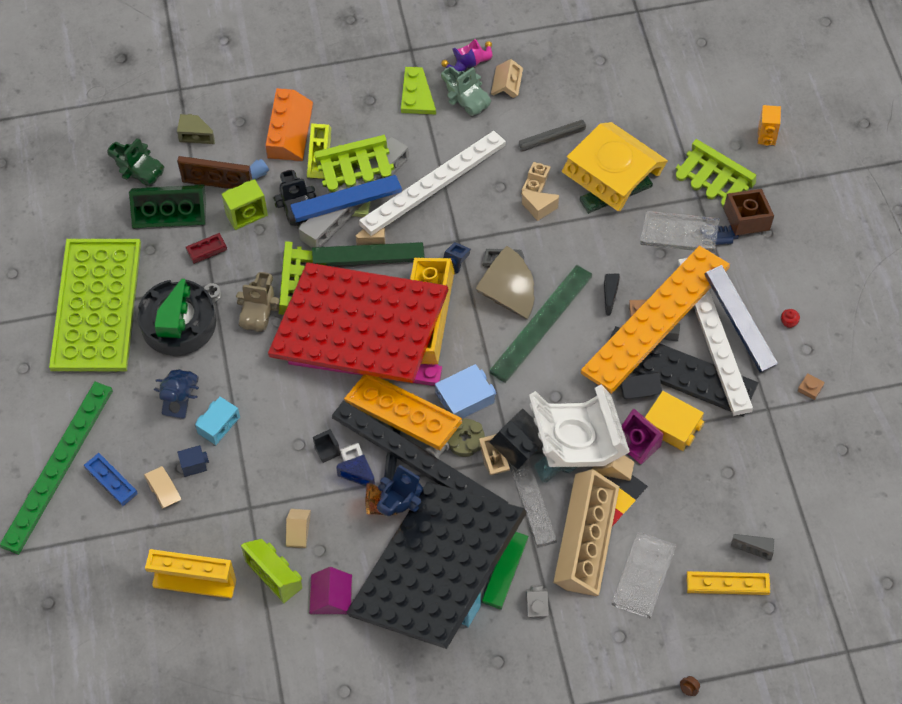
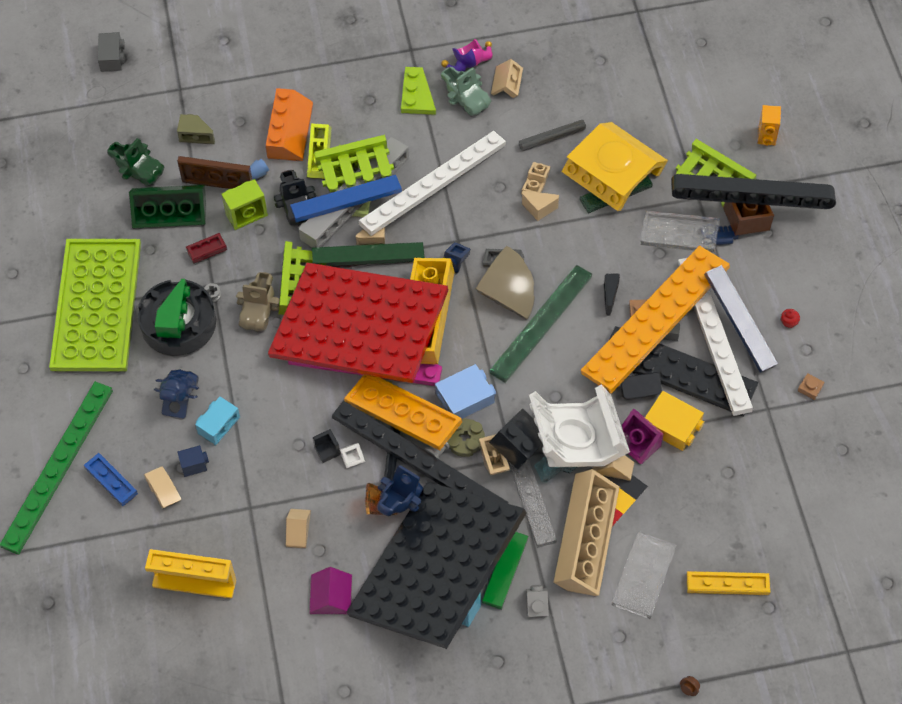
lime slope [241,539,302,603] -> none
clear blue slope [336,454,375,489] -> none
dark grey slope [731,534,774,560] -> none
none -> dark grey brick [98,32,125,72]
none -> black beam [671,174,836,209]

